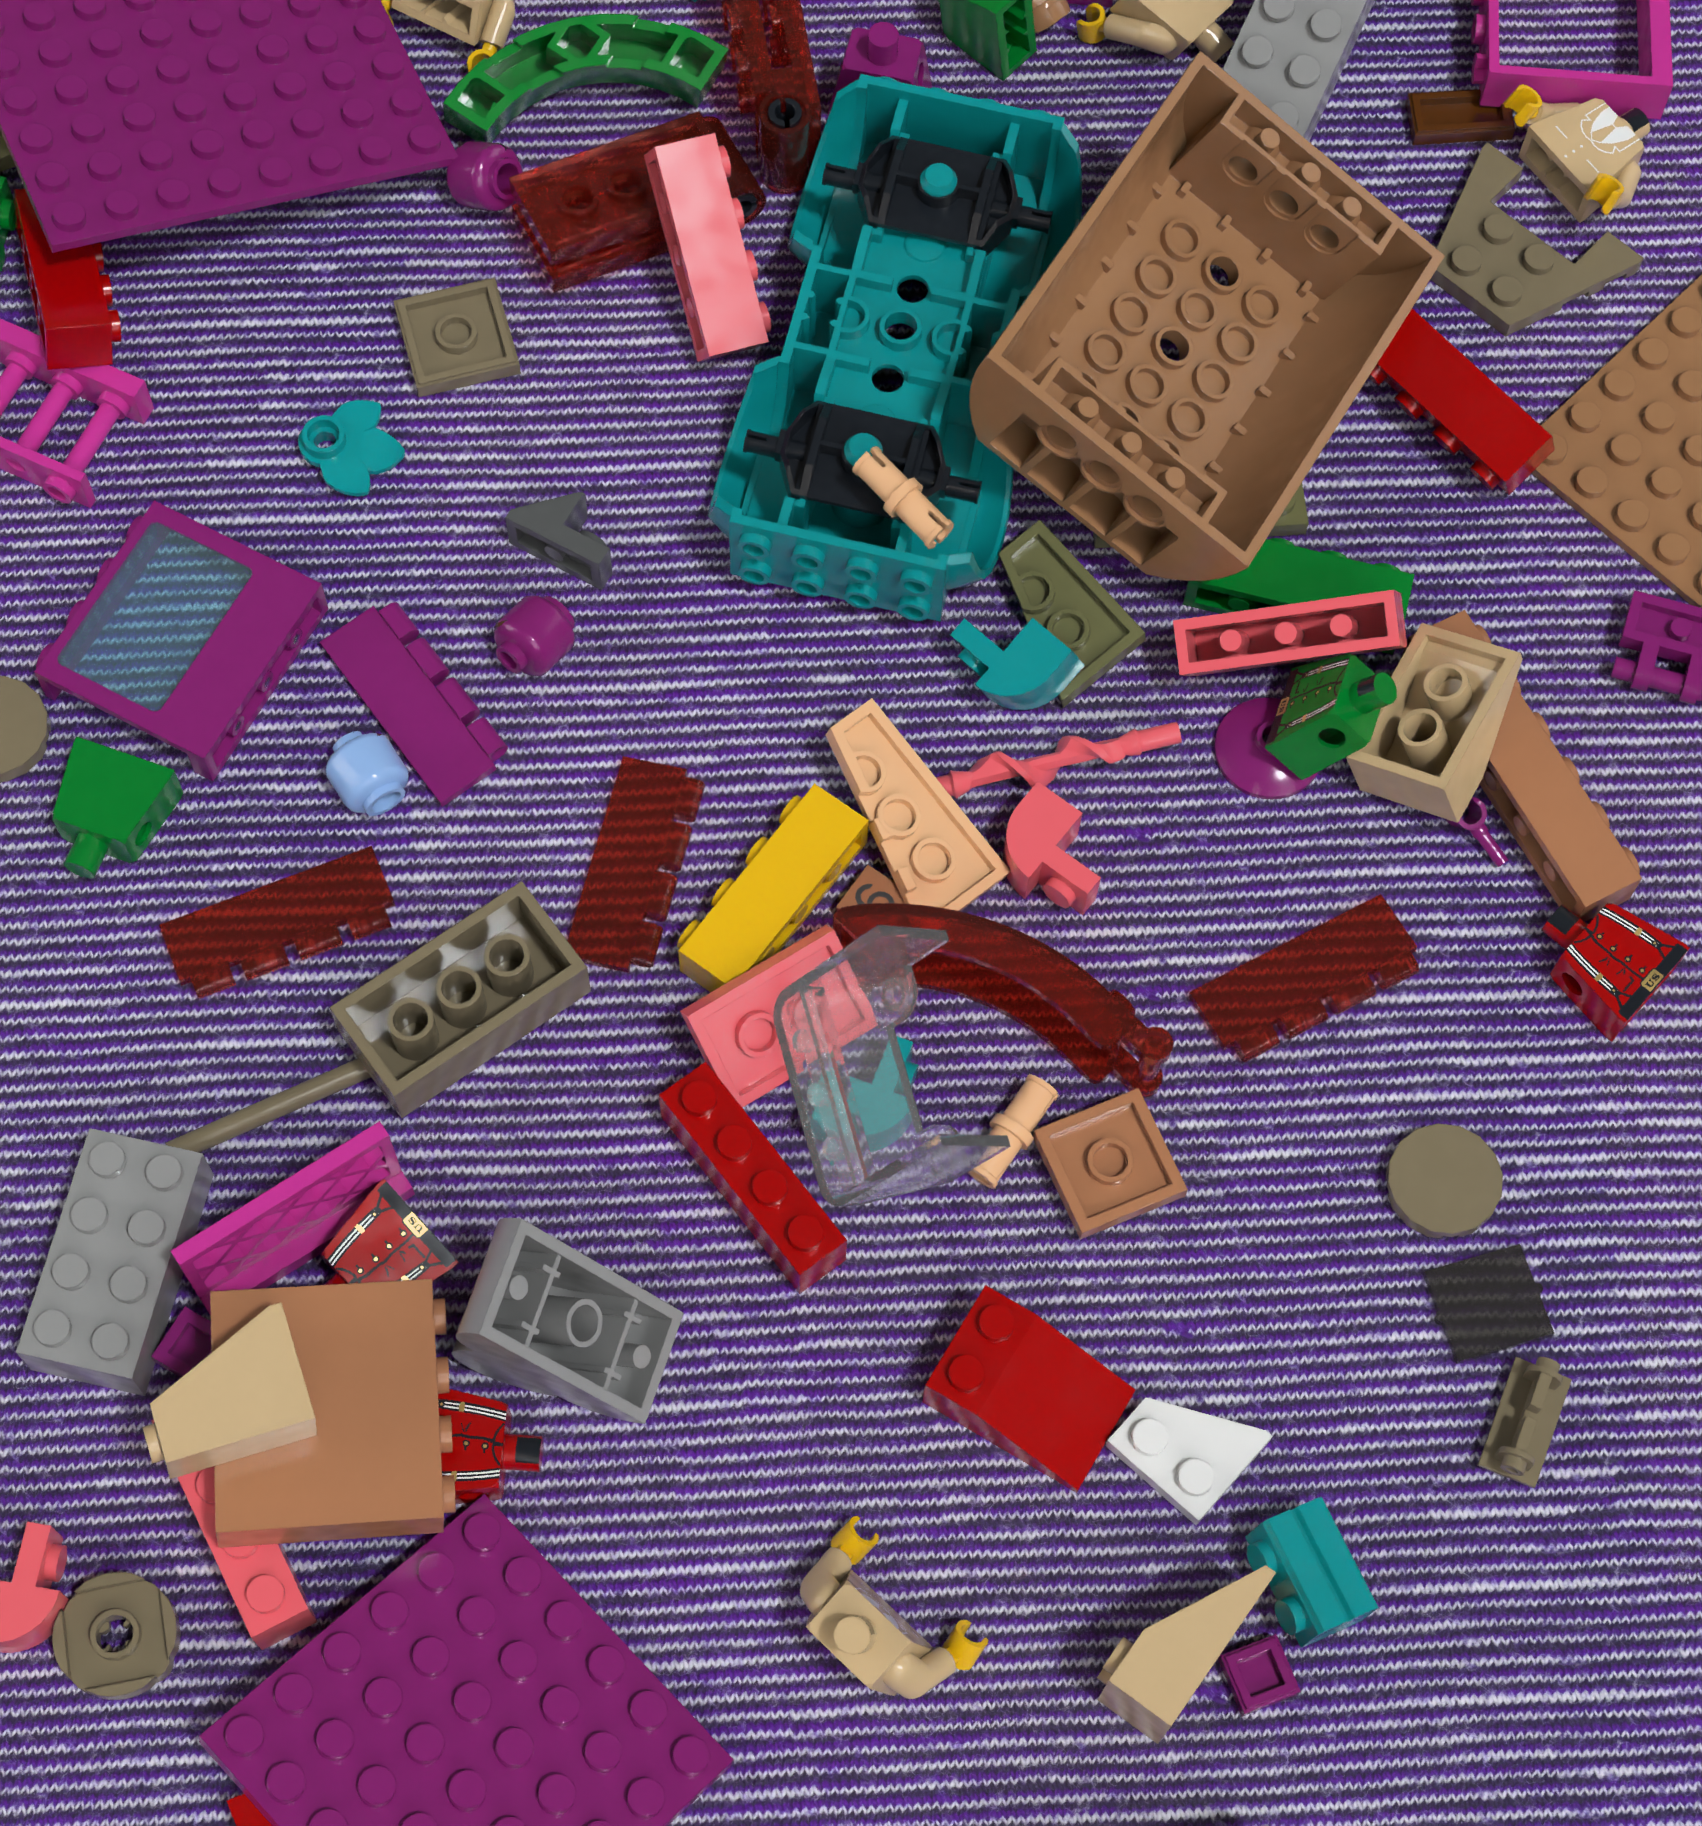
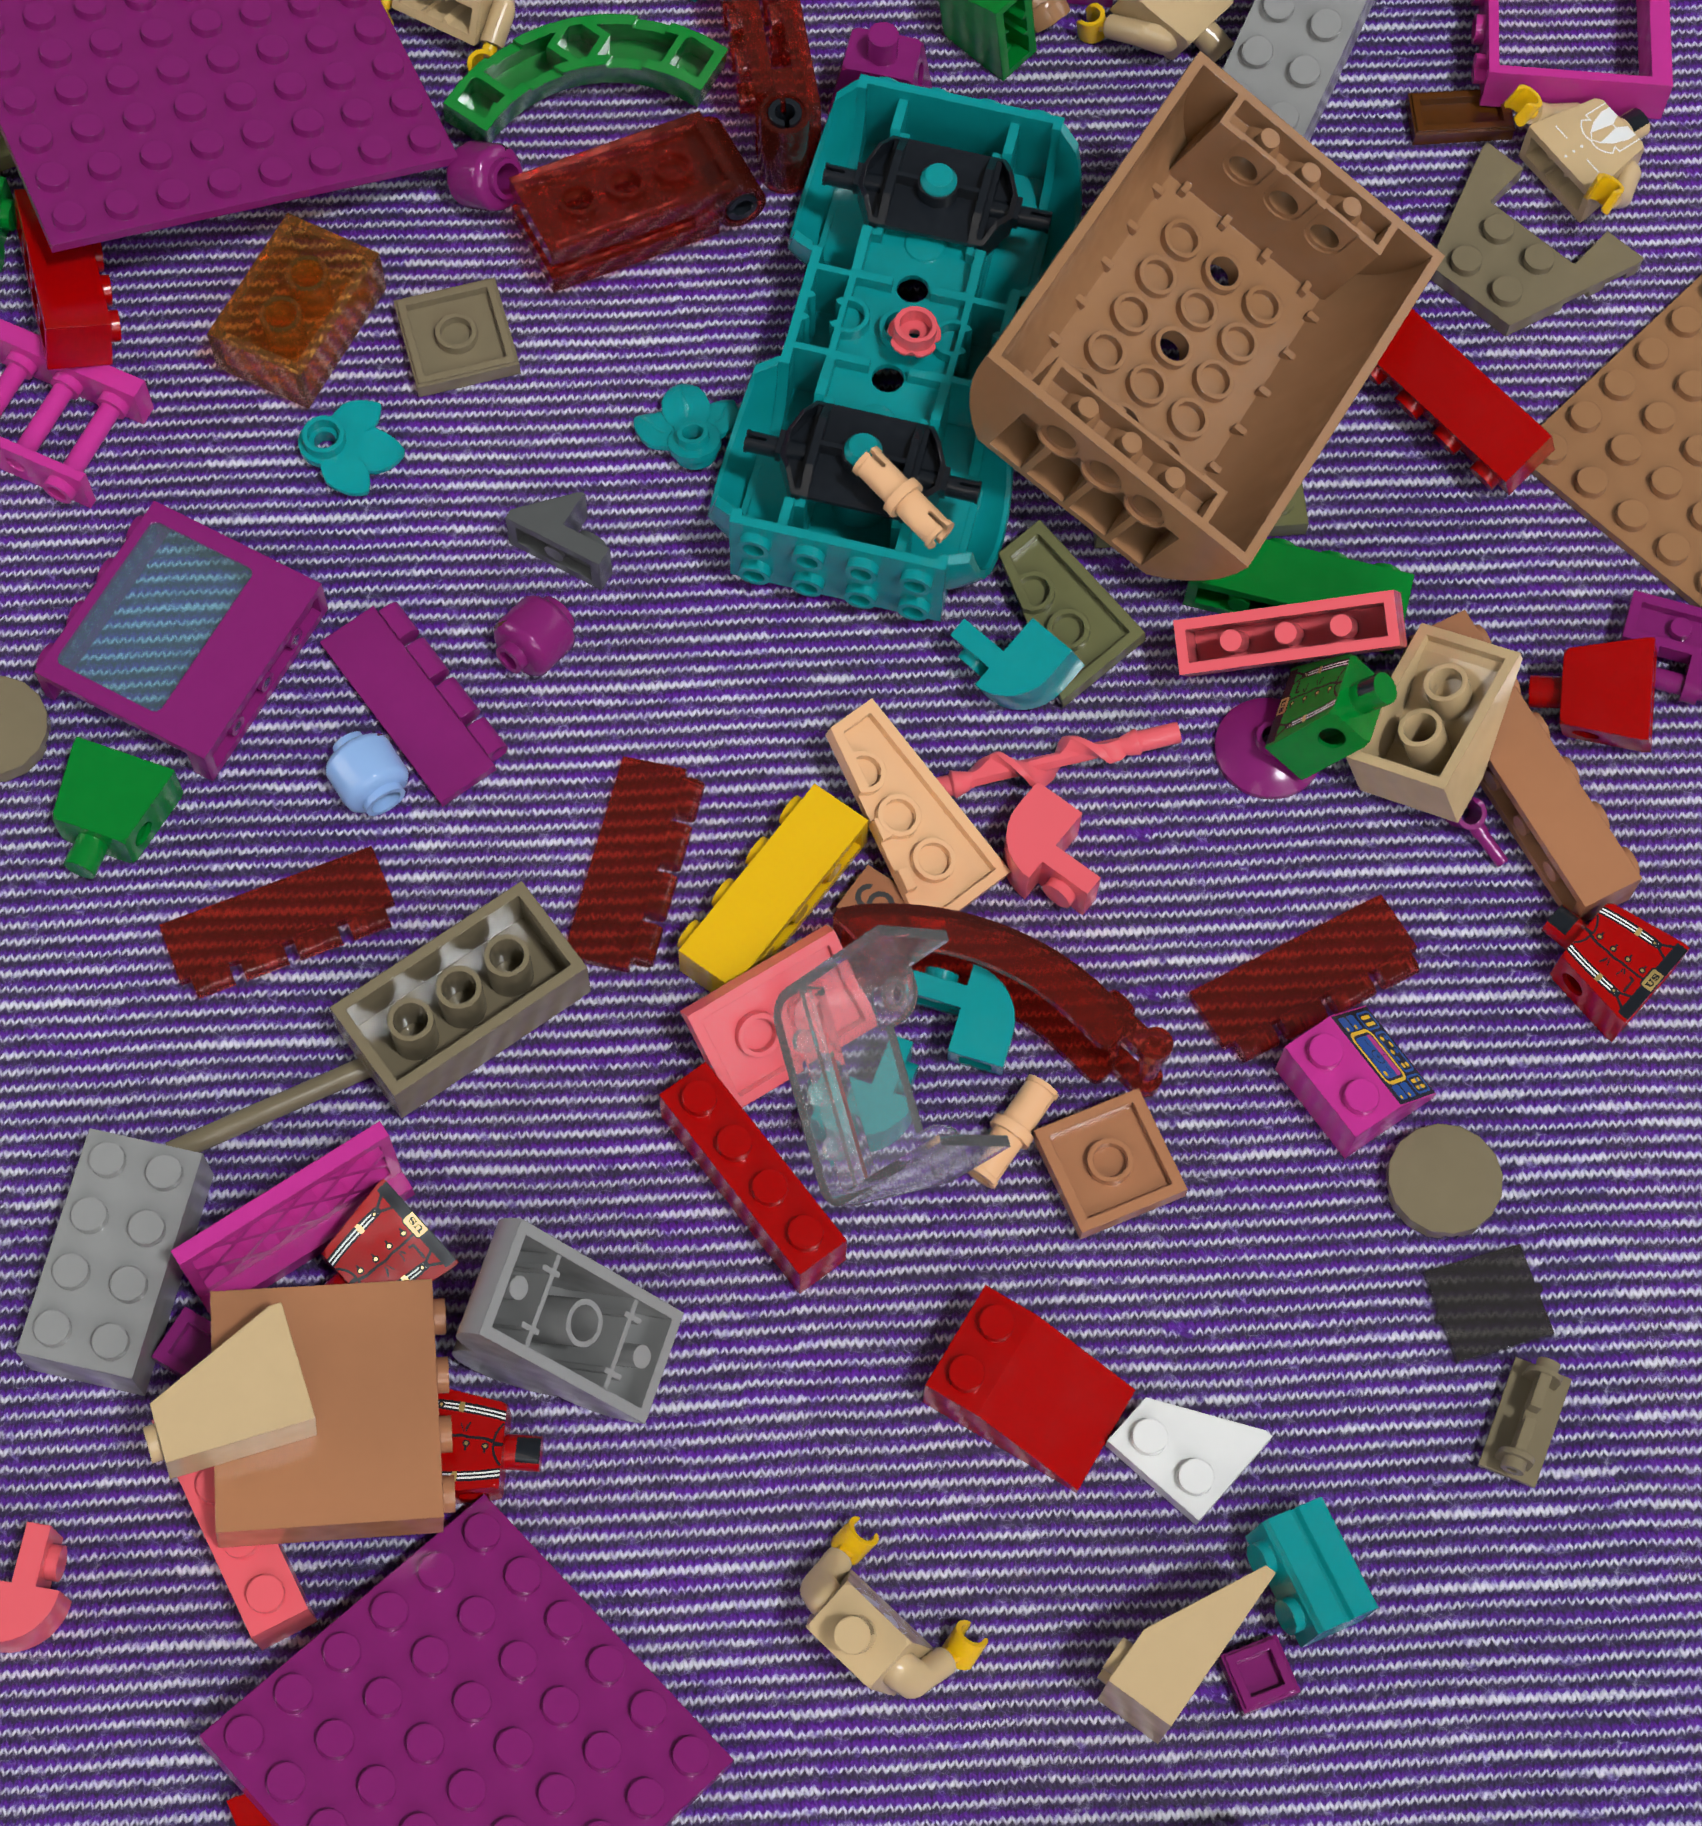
dark tan plate [52,1572,181,1700] -> none
coral brick [644,133,771,362] -> none
none -> clear orange brick [207,213,386,409]
none -> teal plate [634,383,739,470]
none -> coral plate [888,306,941,358]
none -> teal brick [905,964,1015,1076]
none -> dark pink slope [1275,1005,1436,1159]
none -> red torso [1528,637,1657,753]

